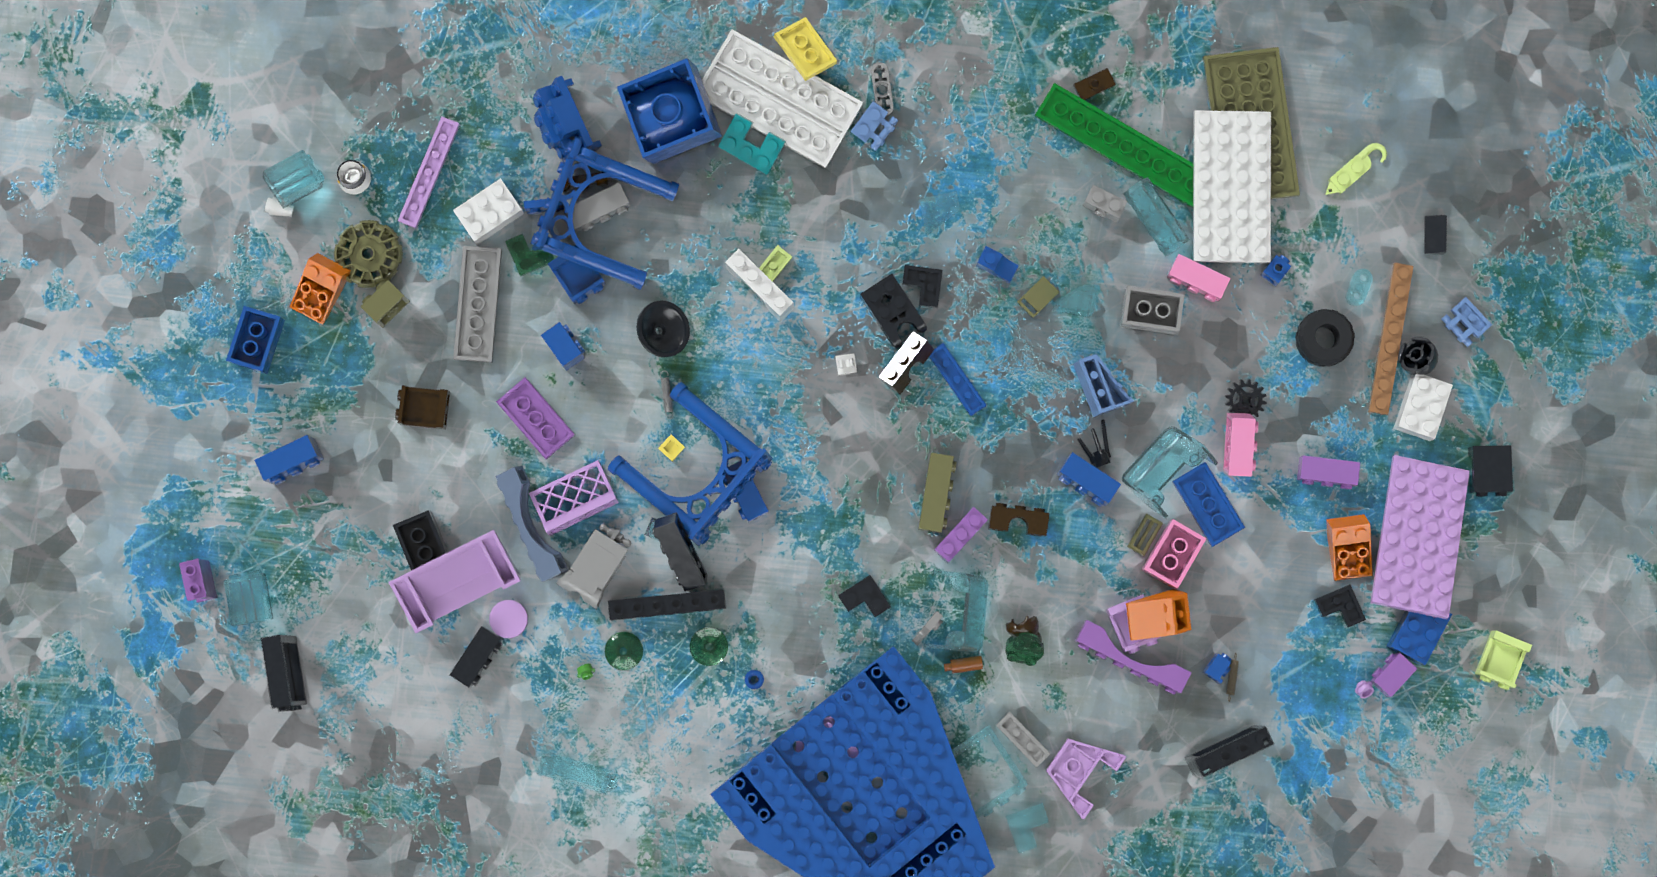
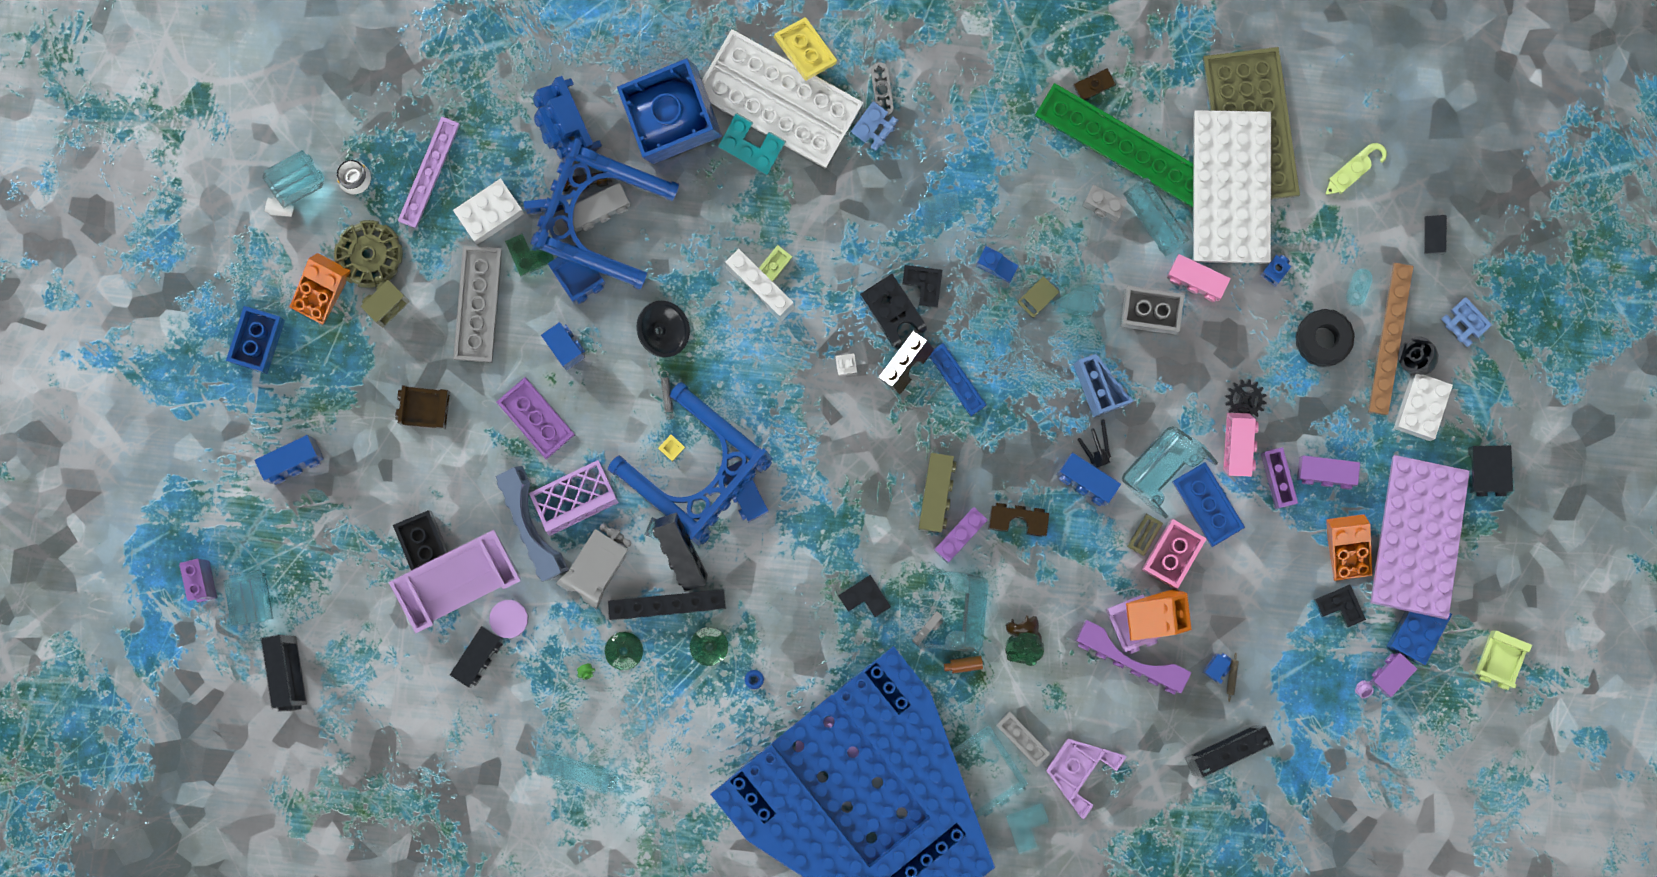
none -> medium lavender brick [1261,447,1298,509]

